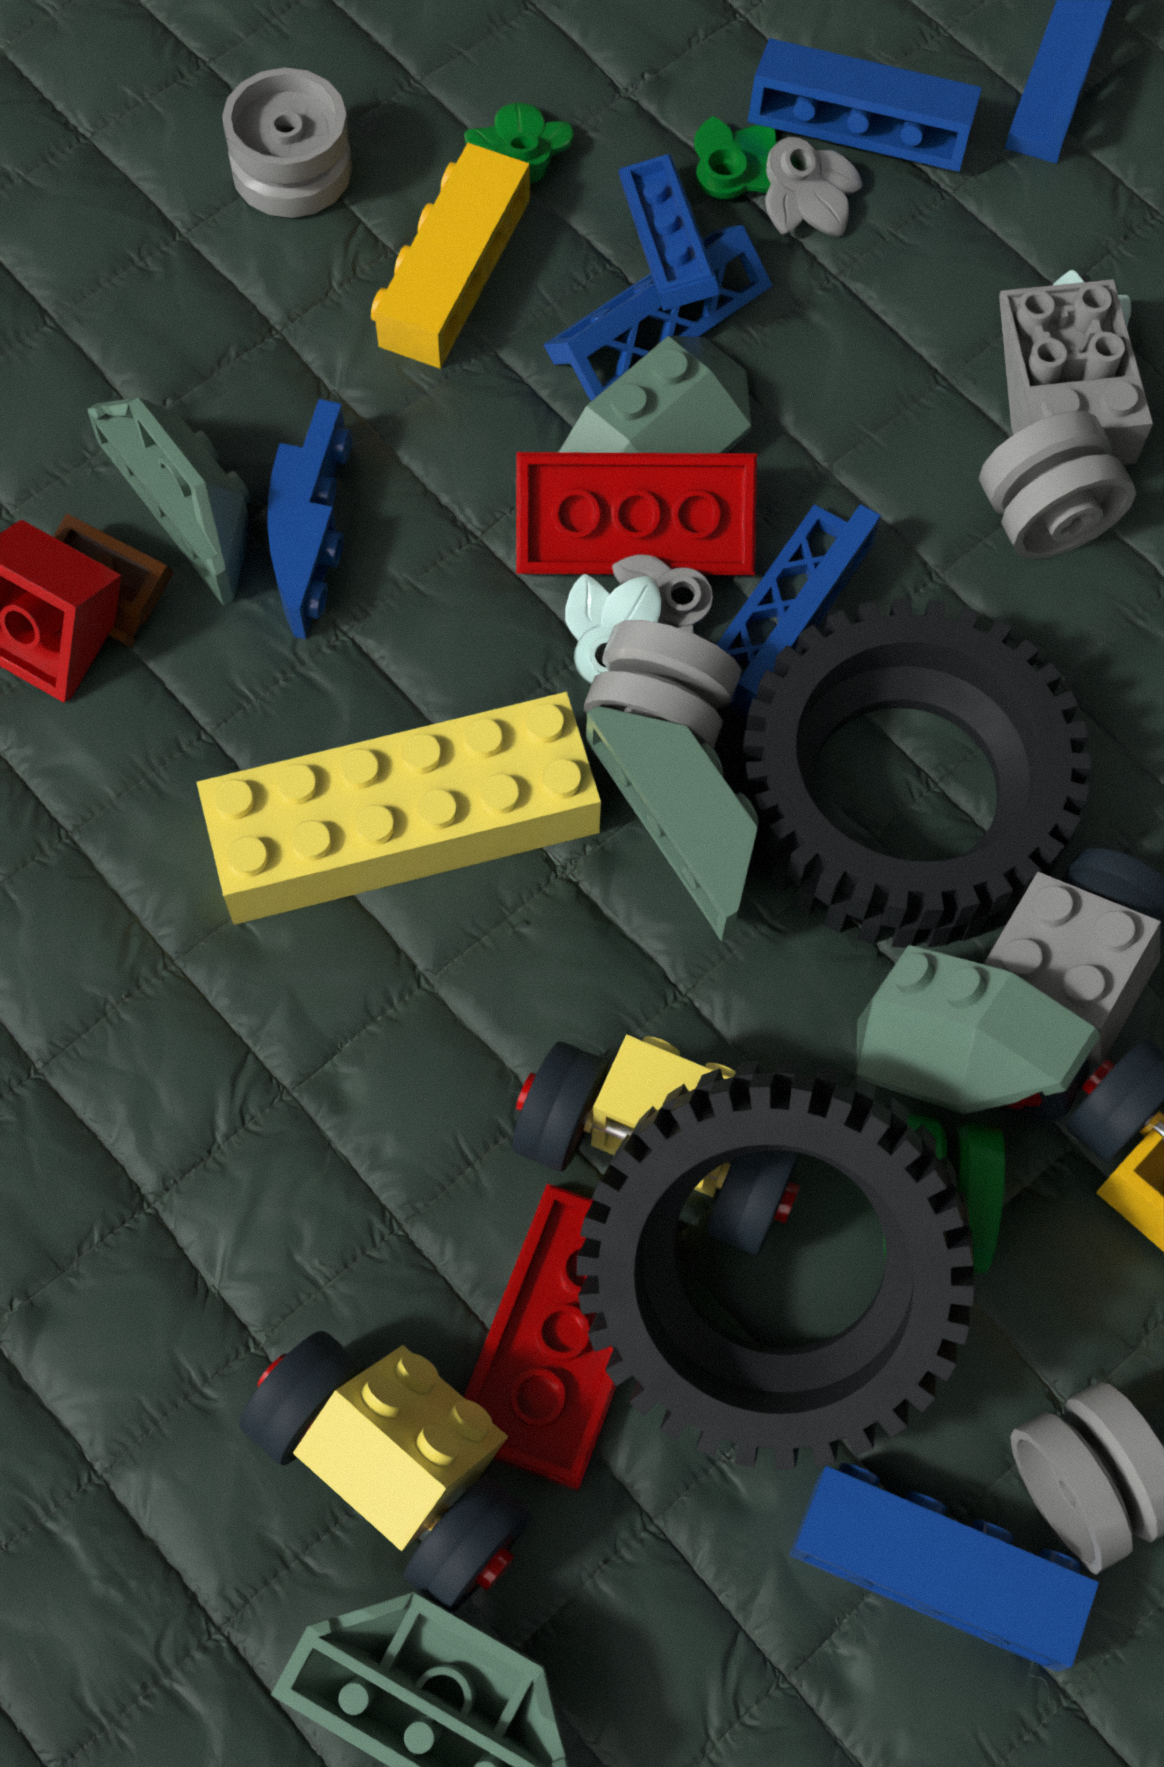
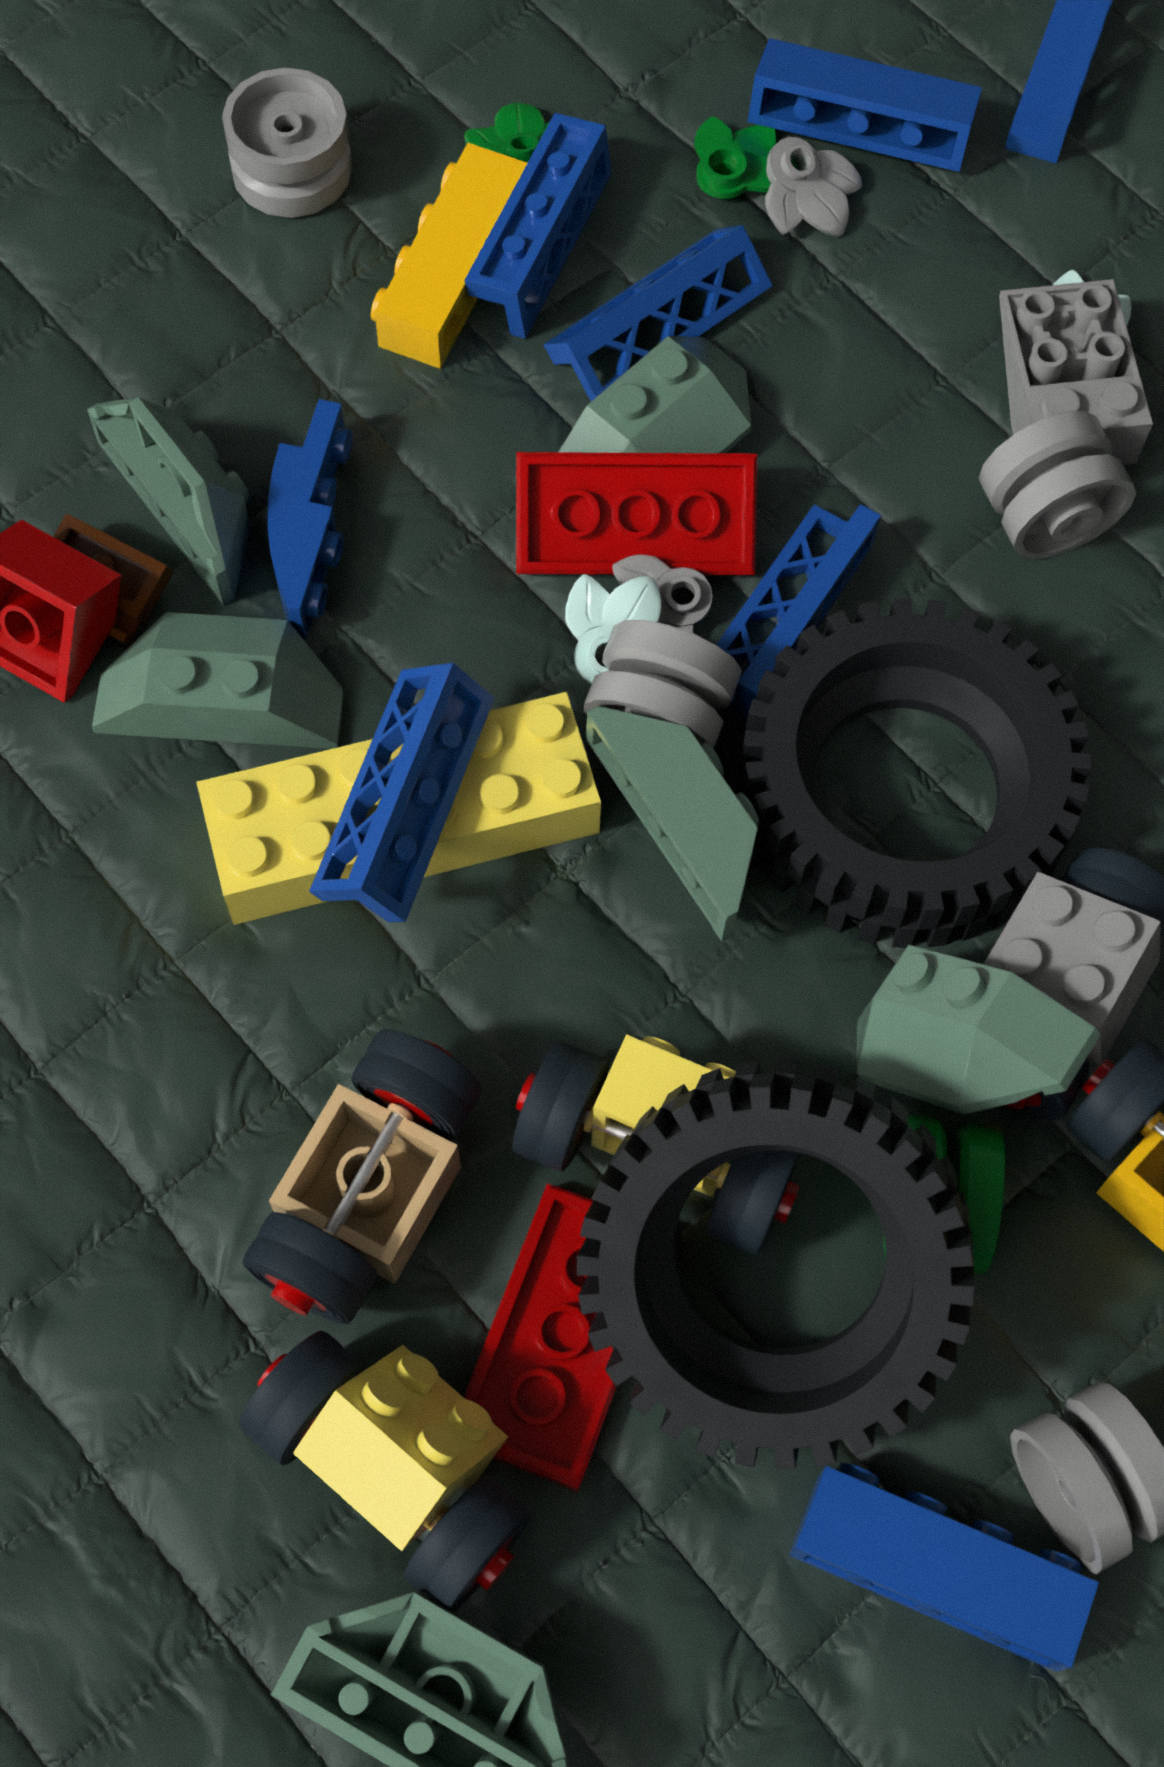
blue tile [618,154,719,311] -> none
none -> sand green wedge [92,612,345,749]
none -> brick [242,1029,482,1324]
none -> blue fence [309,663,495,922]
none -> blue fence [465,113,612,339]

